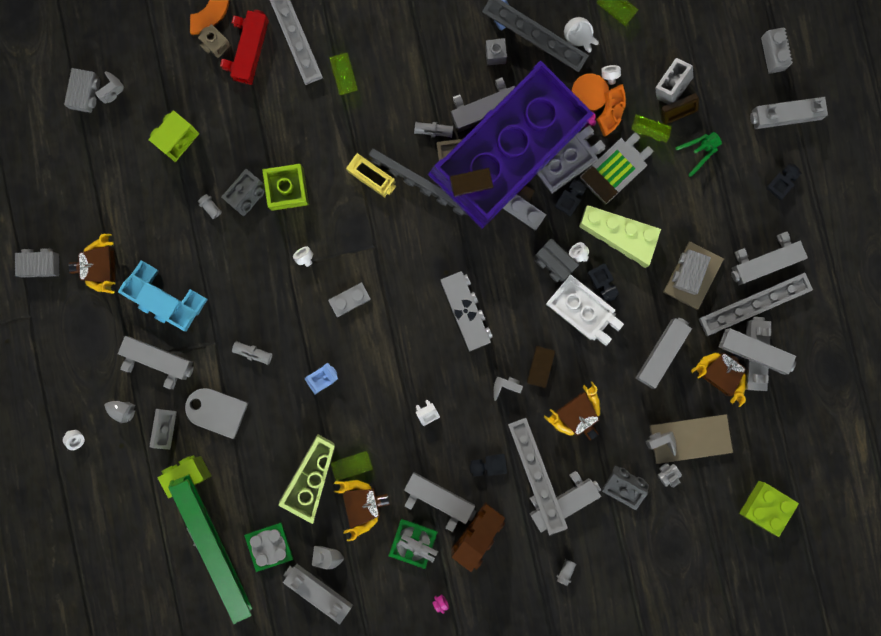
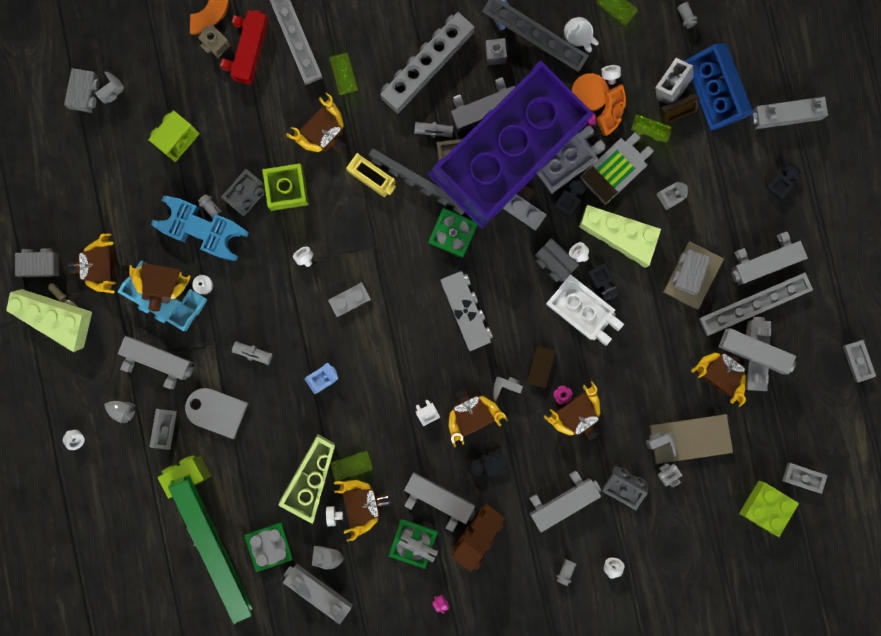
dark brown tile [449,168,493,197] -> none
light grey plate [508,418,568,536] -> none
light grey brick [636,318,692,388] -> none
green plant [675,132,722,177] -> none
light grey brick [761,27,793,74] -> none
none -> yellowish green wedge [6,289,92,352]
none -> dark tan piece [48,283,77,307]
none -> reddish brown torso [129,263,190,312]
none -> dark azure piece [151,196,249,261]
none -> white tile [193,275,213,295]
none -> torso [286,93,346,153]
none -> white tile [326,506,343,526]
none -> light grey brick [380,12,475,114]
none -> green piece [428,208,477,258]
none -> torso [448,388,508,447]
none -> dark pink plate [554,386,573,405]
none -> white tile [604,558,625,579]
none -> light grey plate [657,182,688,210]
none -> light grey pin [677,2,698,28]
none -> blue slope [684,43,754,131]
none -> light grey plate [782,463,827,494]
none -> light grey plate [843,340,876,382]

